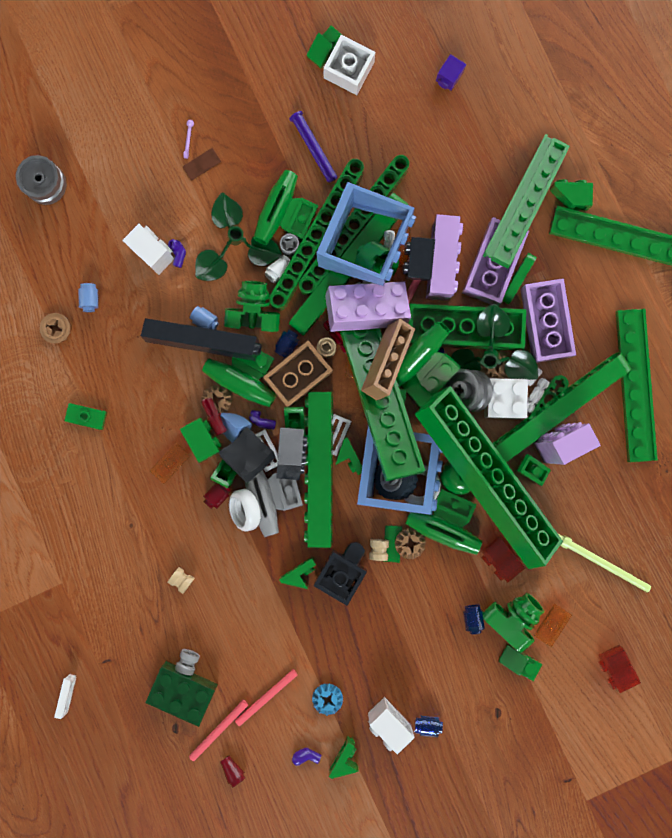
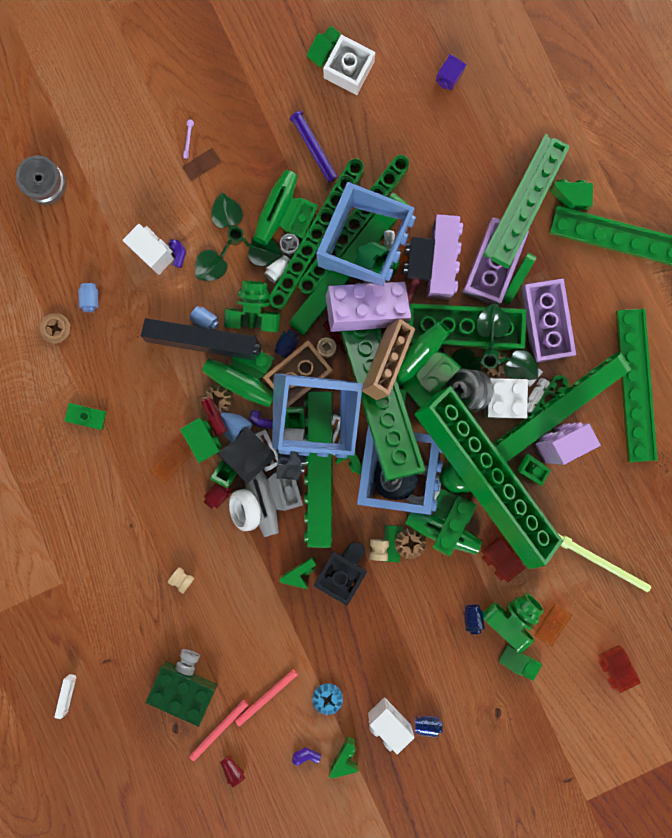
none -> medium blue windscreen [272,373,363,458]
none -> green plate [432,495,476,557]

